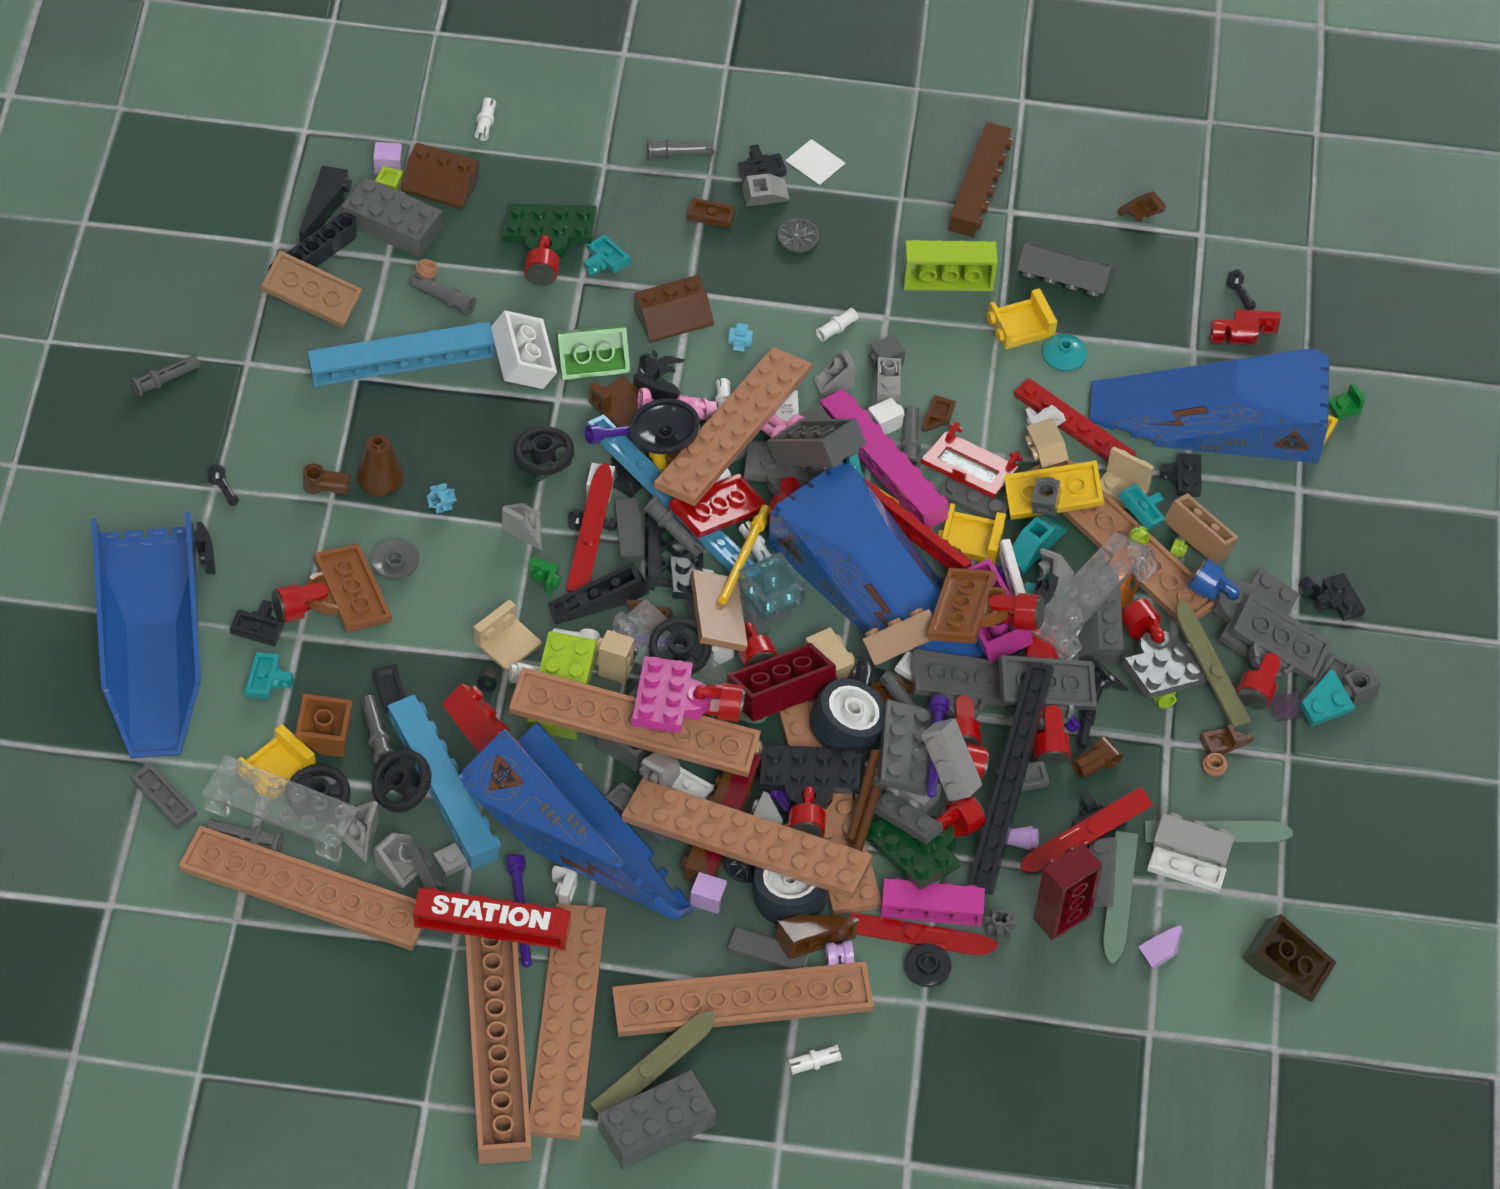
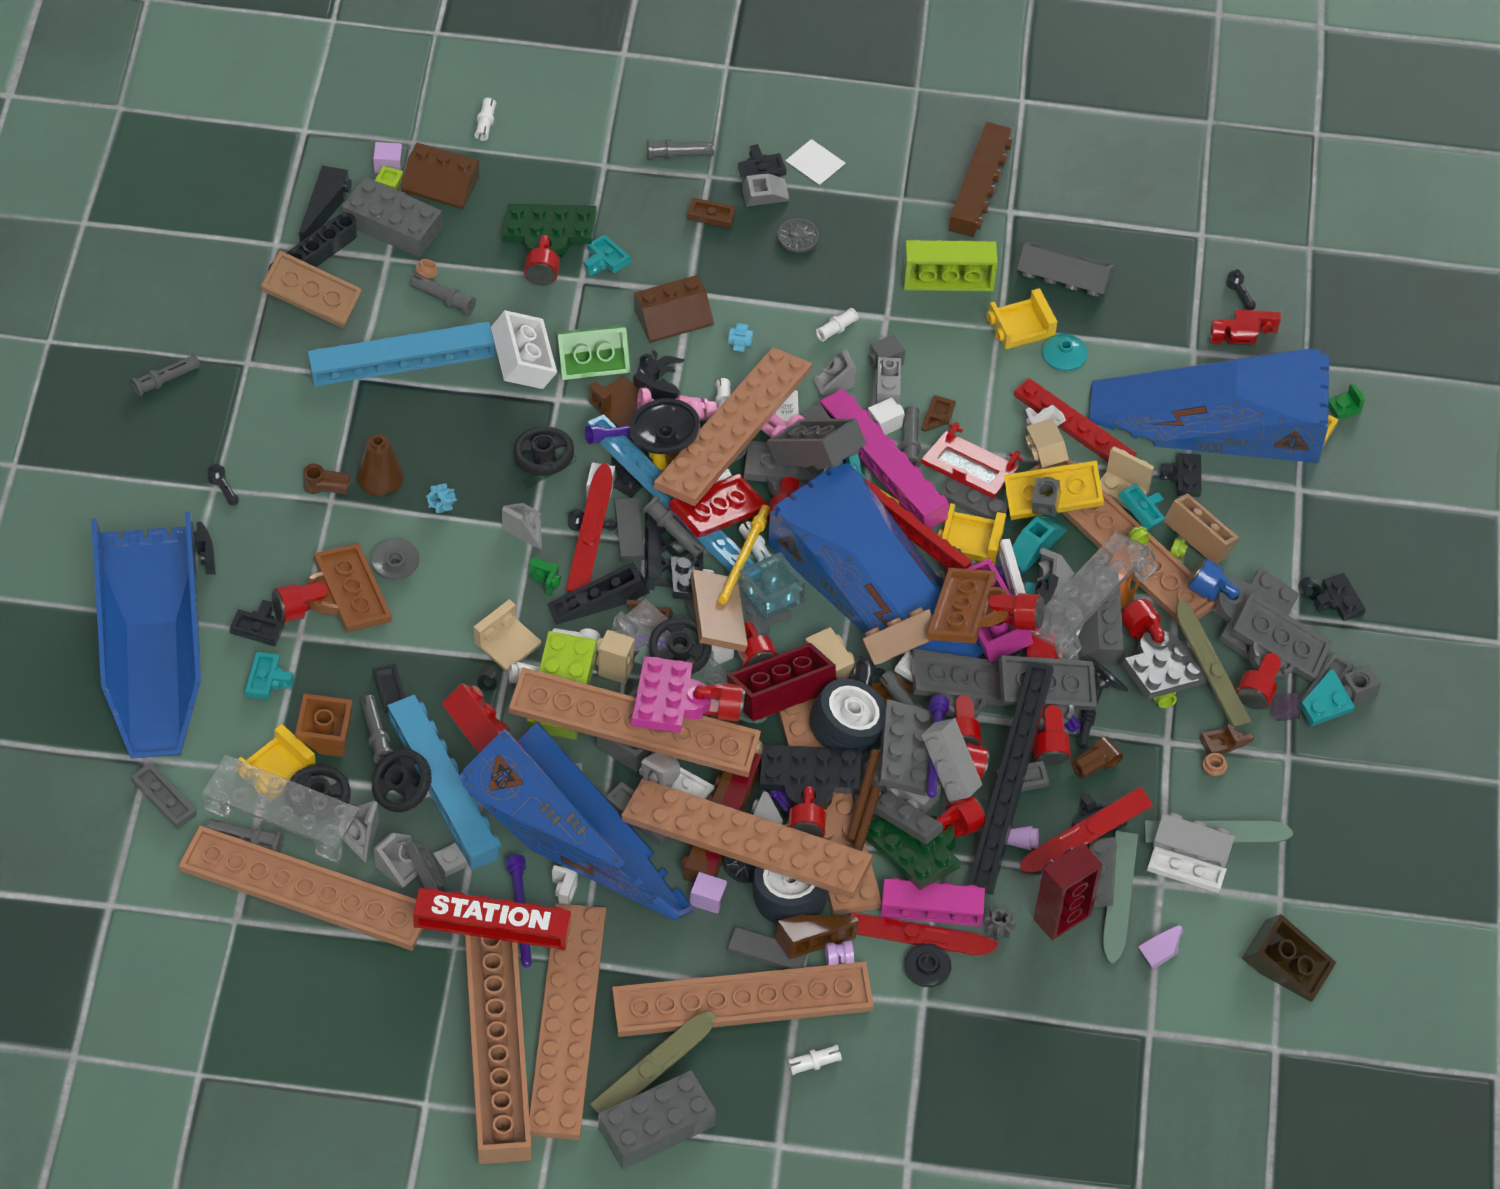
reddish brown slope [1117,191,1166,222] -> none

